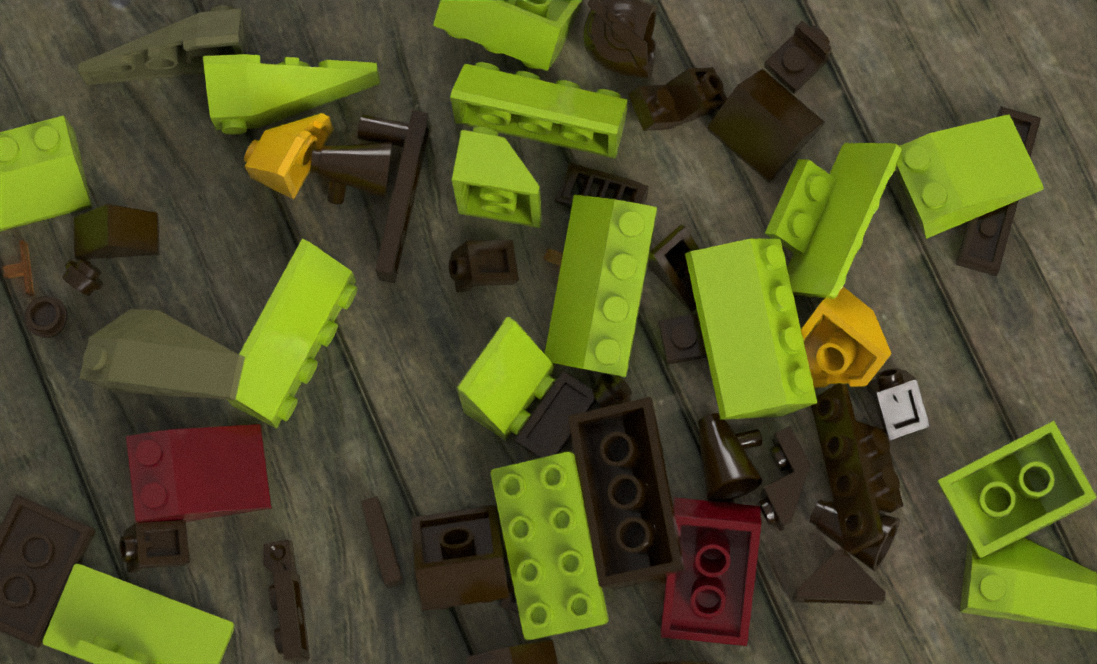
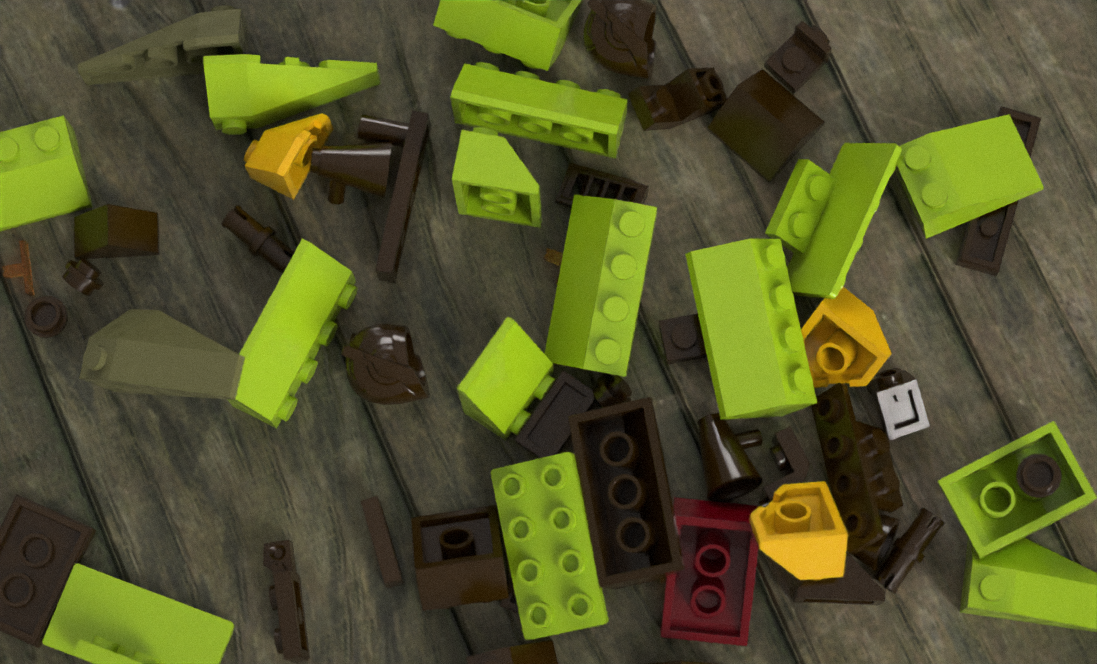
dark brown bracket [119,520,190,573] -> none
dark red slope [126,424,272,523] -> none
dark brown bracket [449,240,519,292] -> none
dark brown slope [648,224,700,312] -> none
none -> dark brown pin [221,205,294,274]
none -> dark brown helmet [341,324,430,405]
none -> yellow slope [750,481,848,580]
none -> dark brown pin [872,507,945,594]
none -> dark brown plate [1016,454,1061,498]

